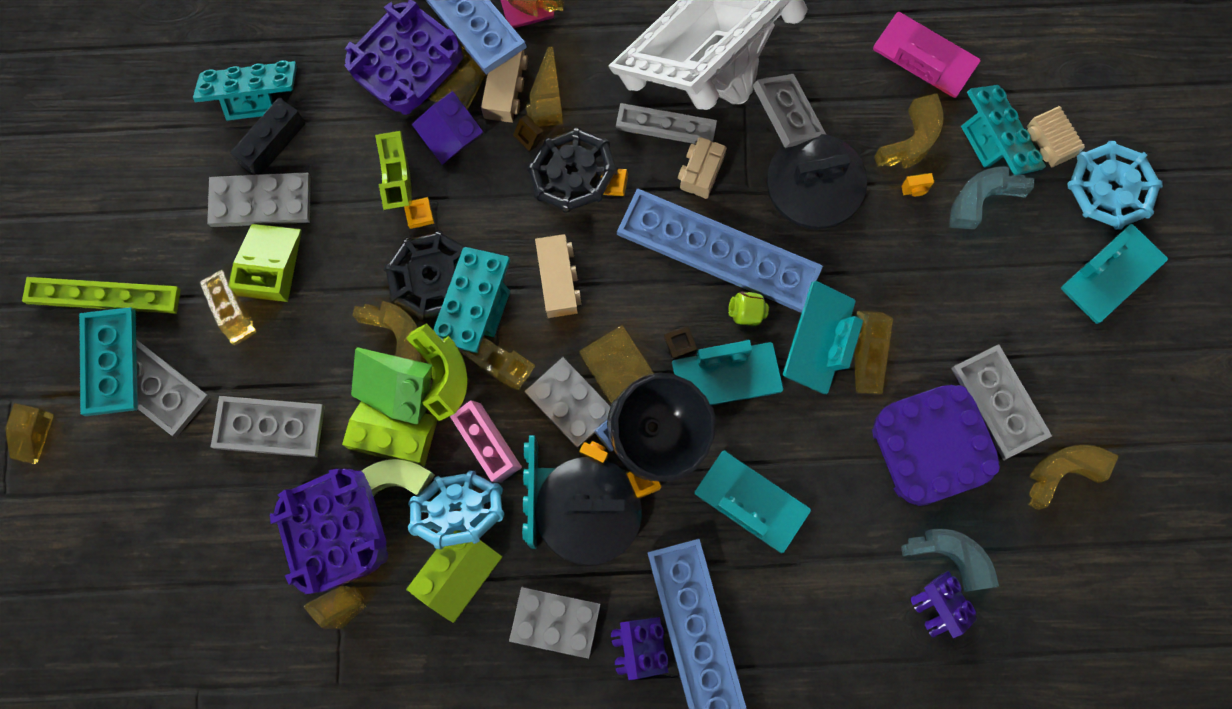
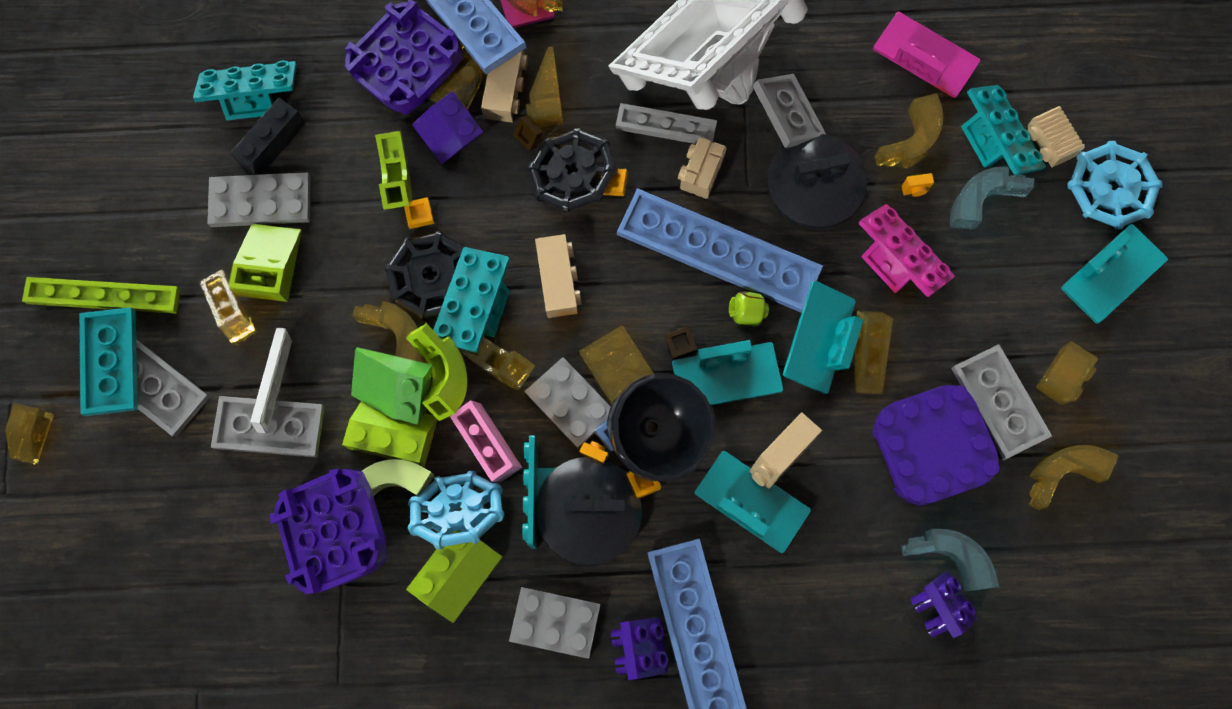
clear yellow slope [304,585,366,629] -> none
none -> white tile [250,328,292,433]
none -> tan brick [749,412,822,490]
none -> dark pink bracket [859,204,955,297]
none -> clear yellow brick [1036,341,1098,405]

